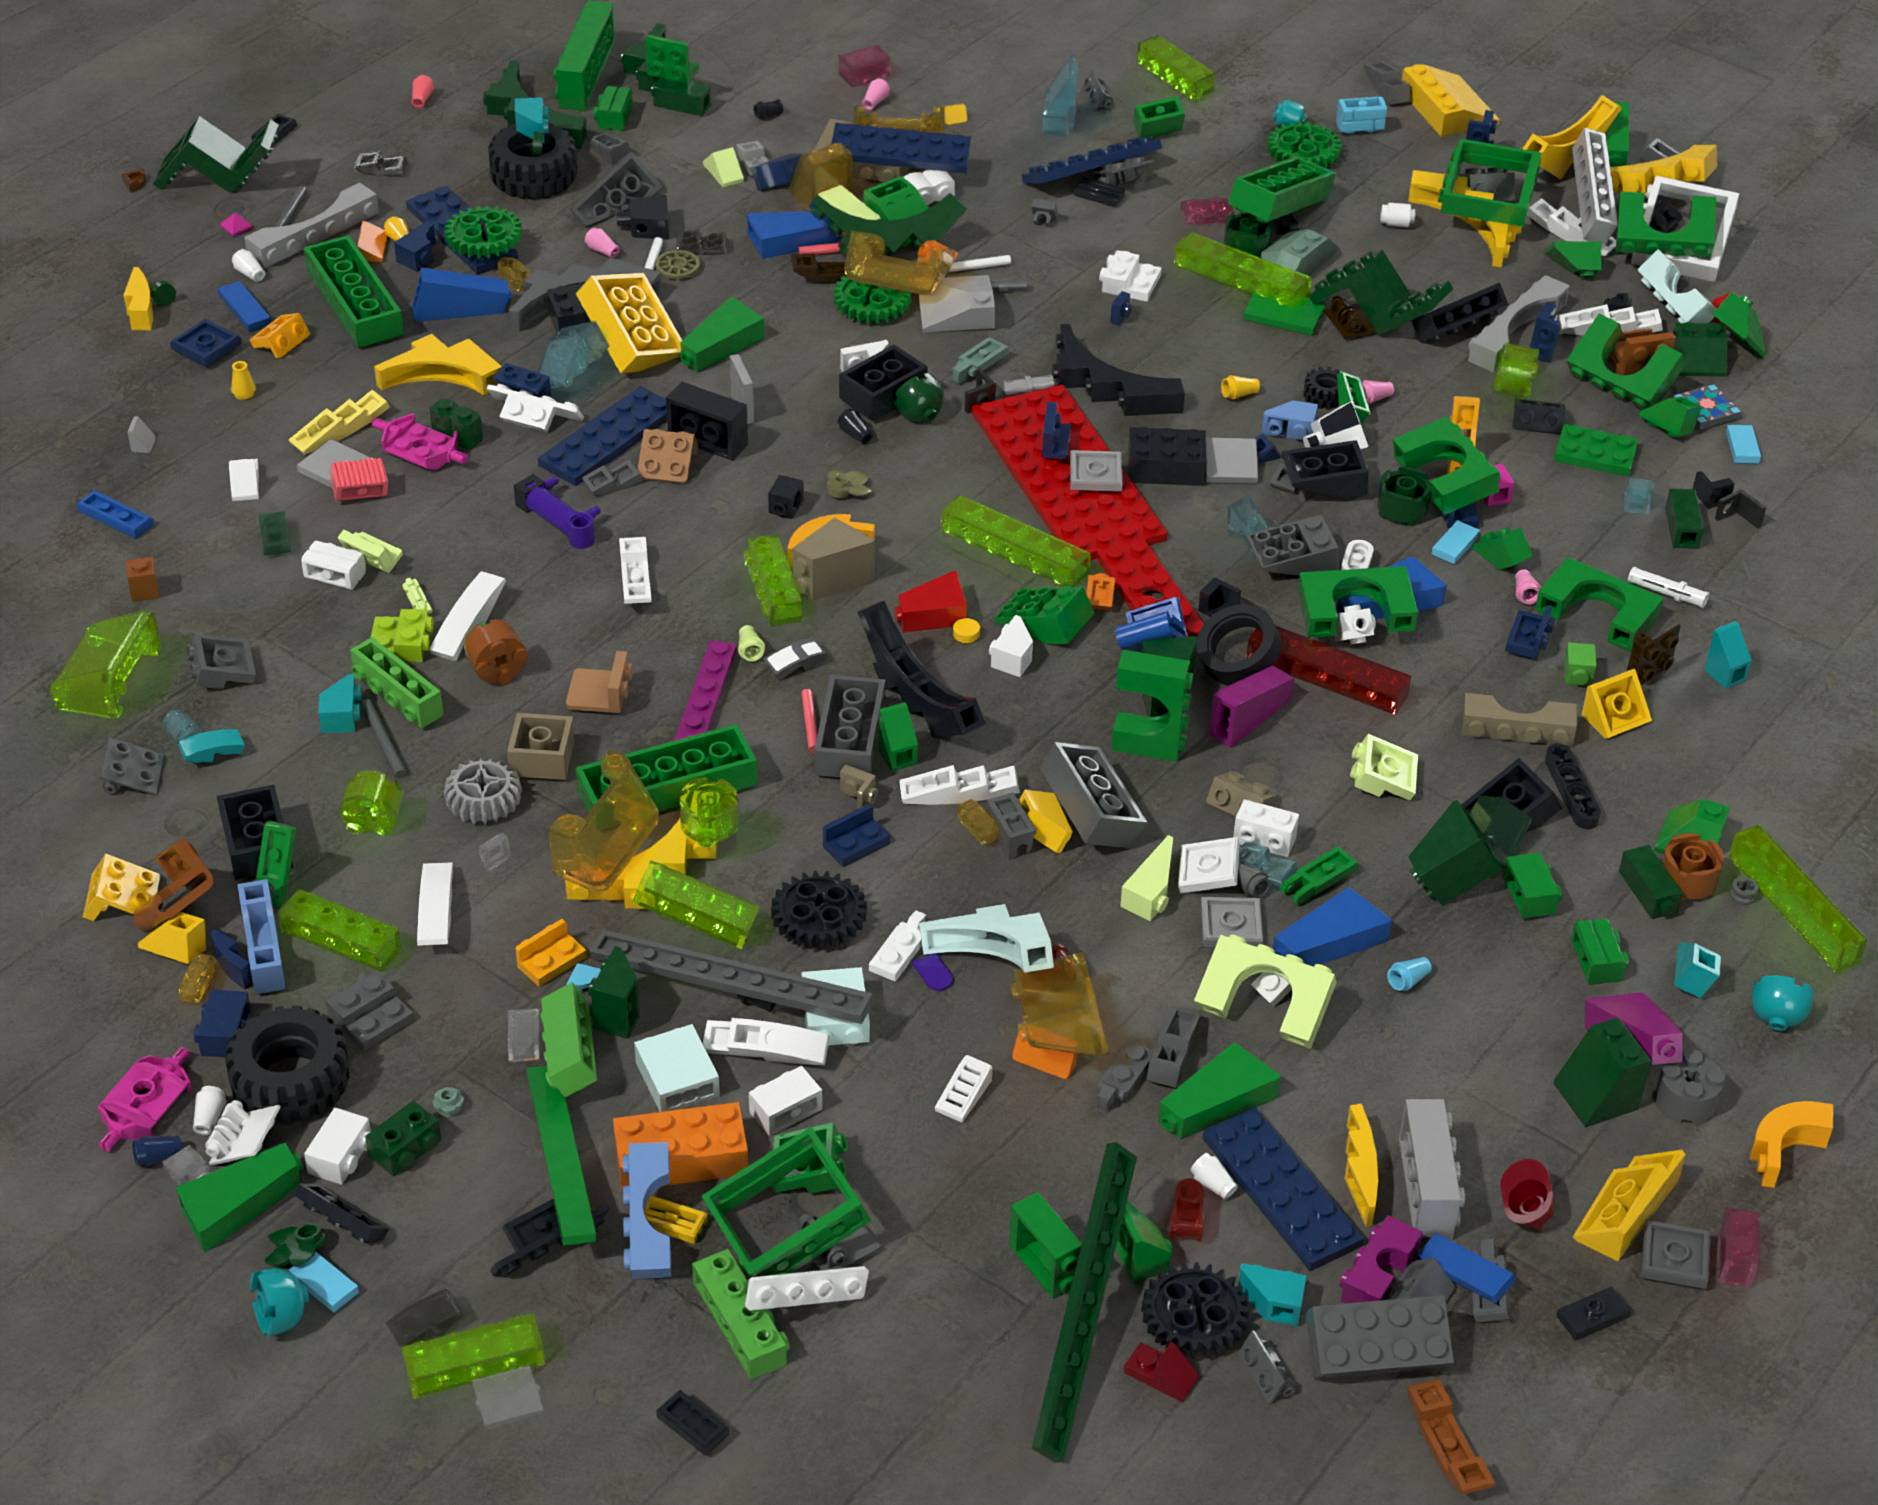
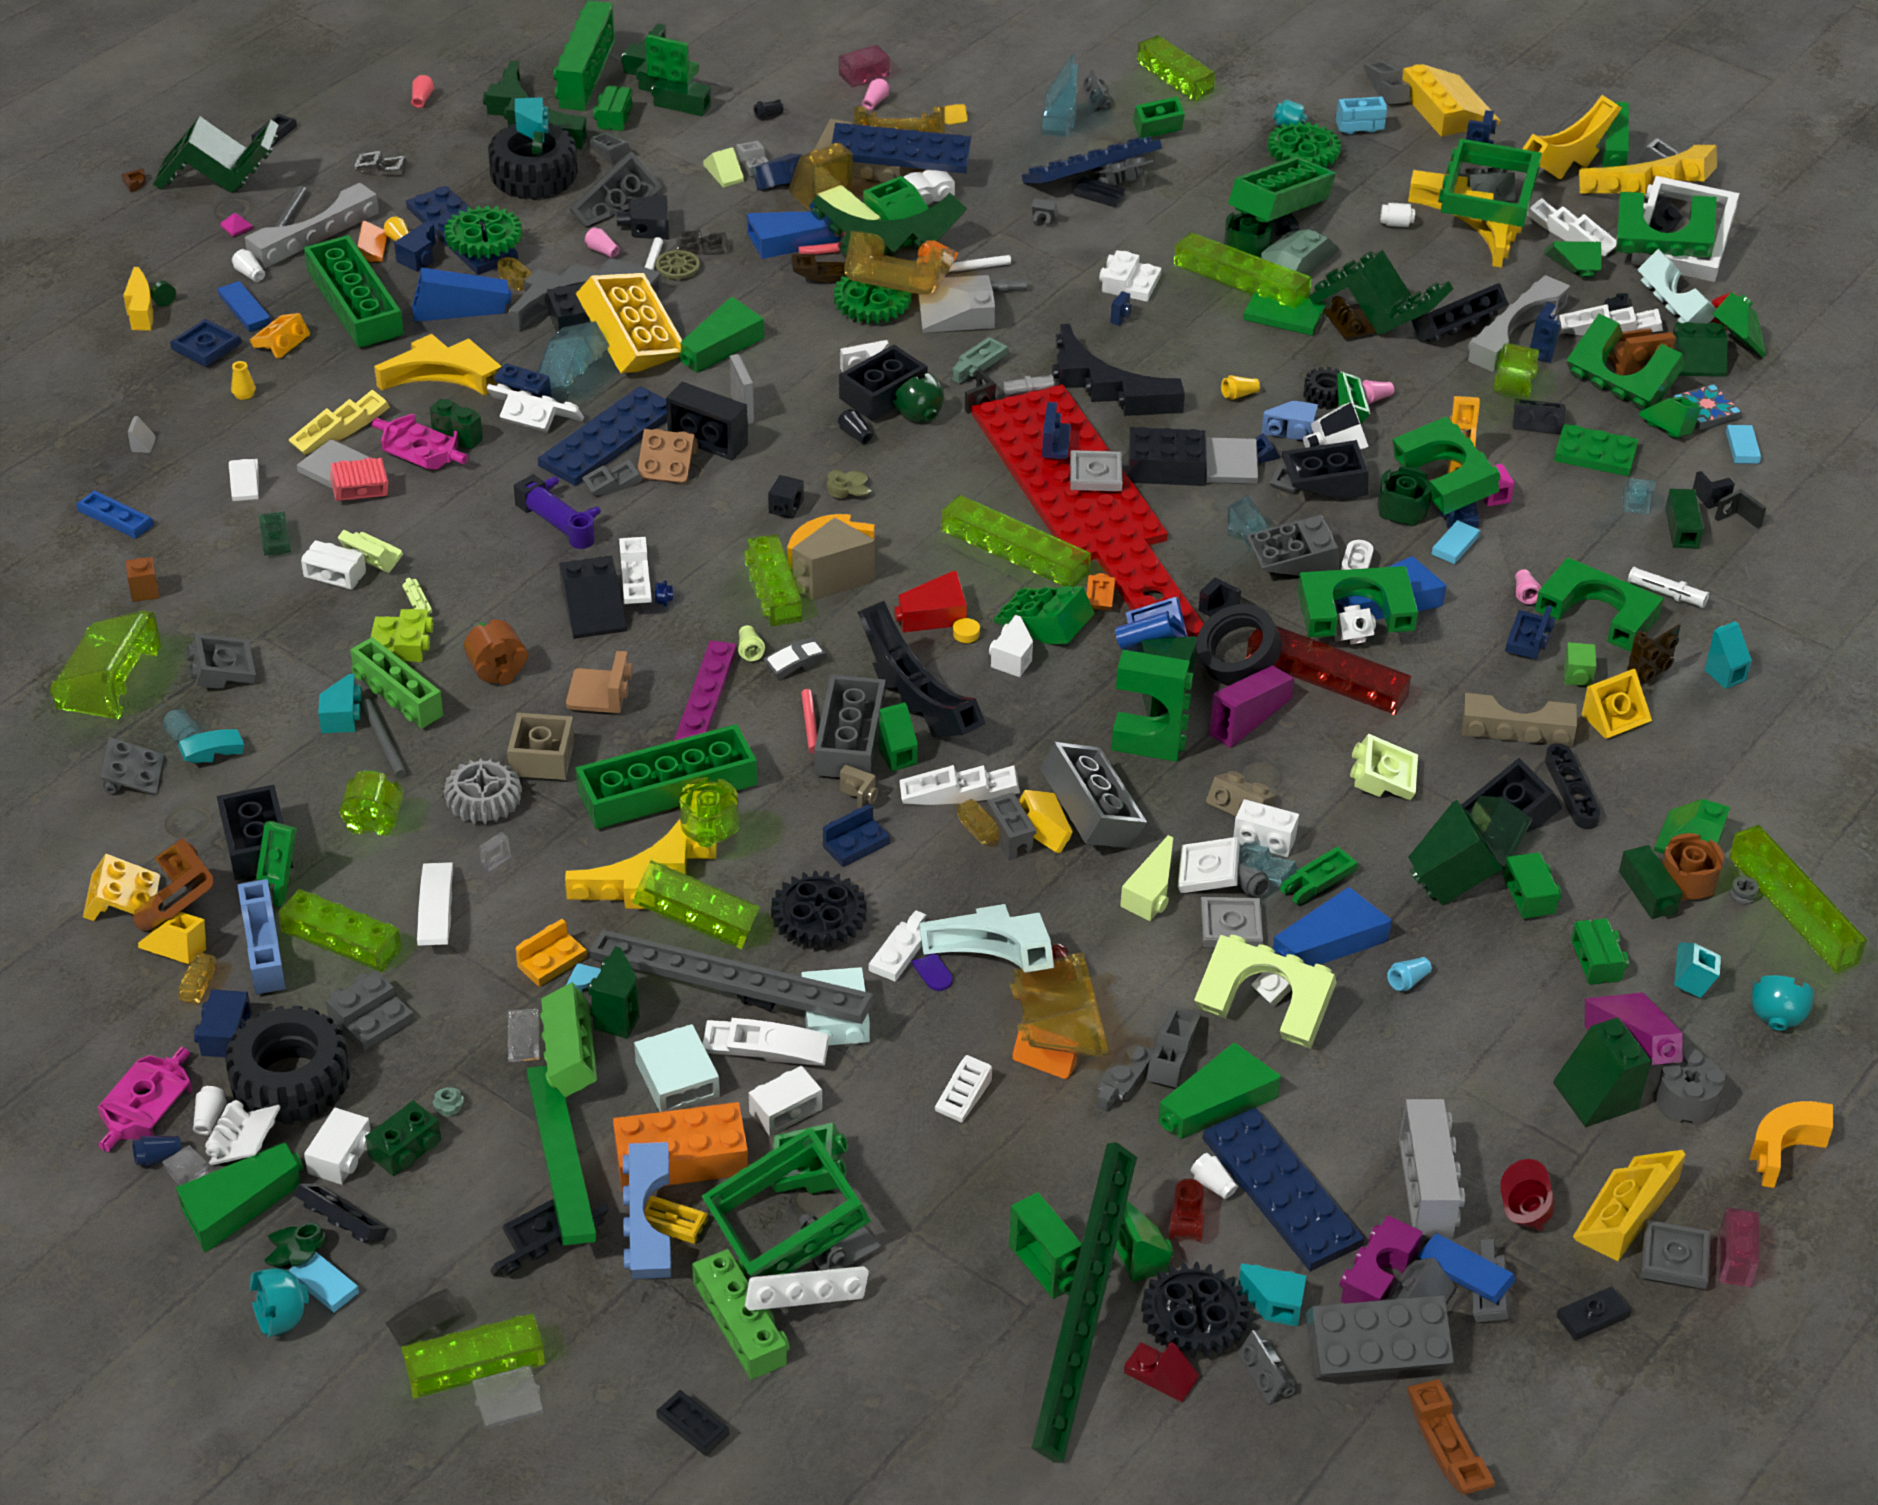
dark blue slope [210,929,253,990] -> none
white slope [429,571,506,661] -> none
clear yellow windscreen [548,749,659,892] -> none
clear pink bracket [1180,197,1233,225] -> none
yellow slope [1344,1103,1378,1227] -> none
green slope [1472,526,1533,570] -> none
light grey brick [1572,128,1618,246] -> none
none -> black slope [559,555,627,639]
none -> clear blue plate [655,580,673,606]

